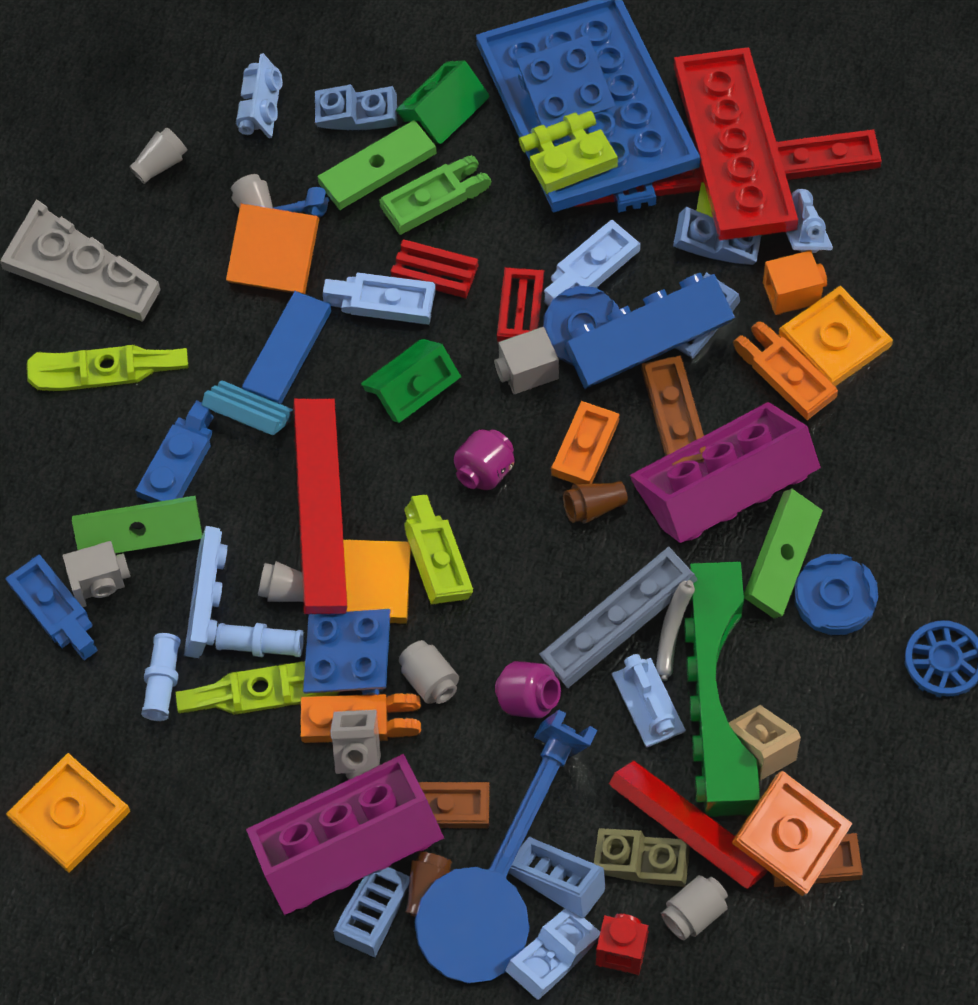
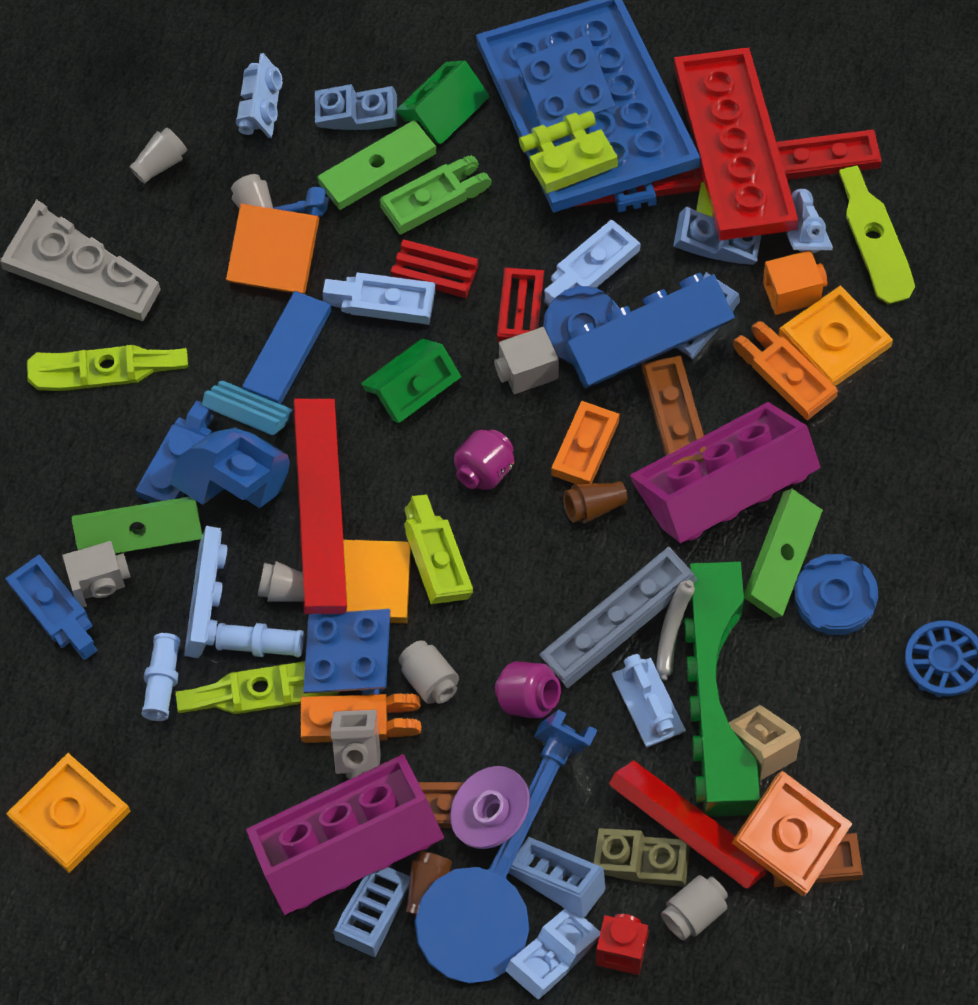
none -> blue brick [170,428,290,508]
none -> medium lavender dish [450,766,530,849]
none -> lime piece [839,165,915,304]

